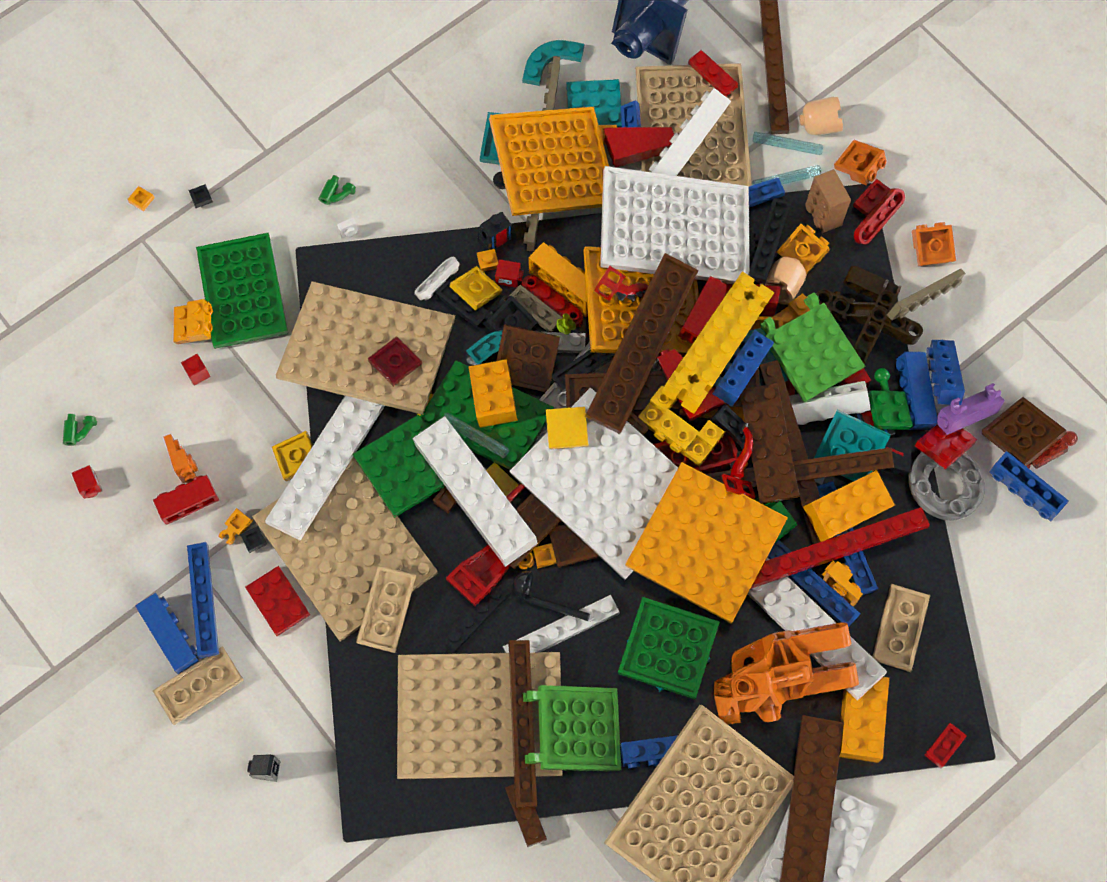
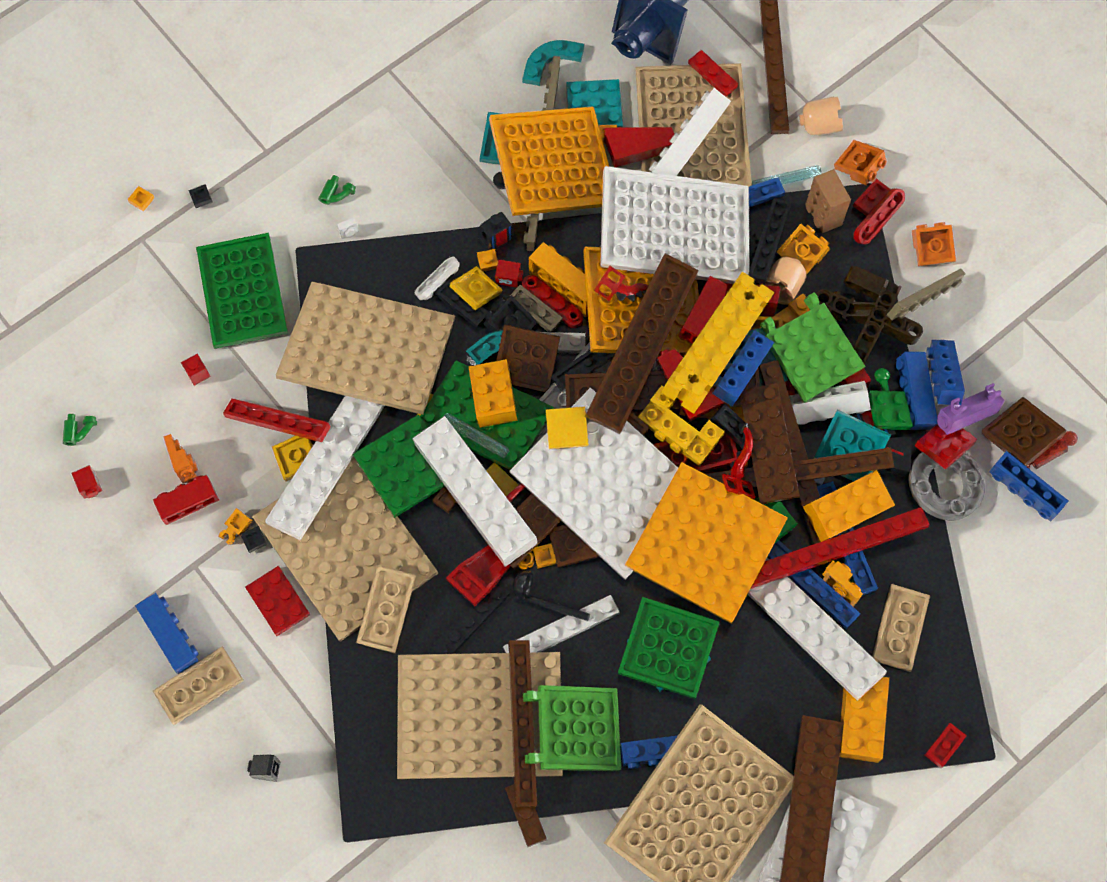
light orange plate [173,299,213,344] -> none
blue plate [187,542,219,659] -> none
dark red tile [368,336,422,387] -> none
lime plate [557,313,576,335] -> none
blue plate [621,100,641,127] -> none
orange piece [714,623,859,725] -> none
clear light blue axle [752,132,823,155] -> none
none -> red plate [223,398,331,442]

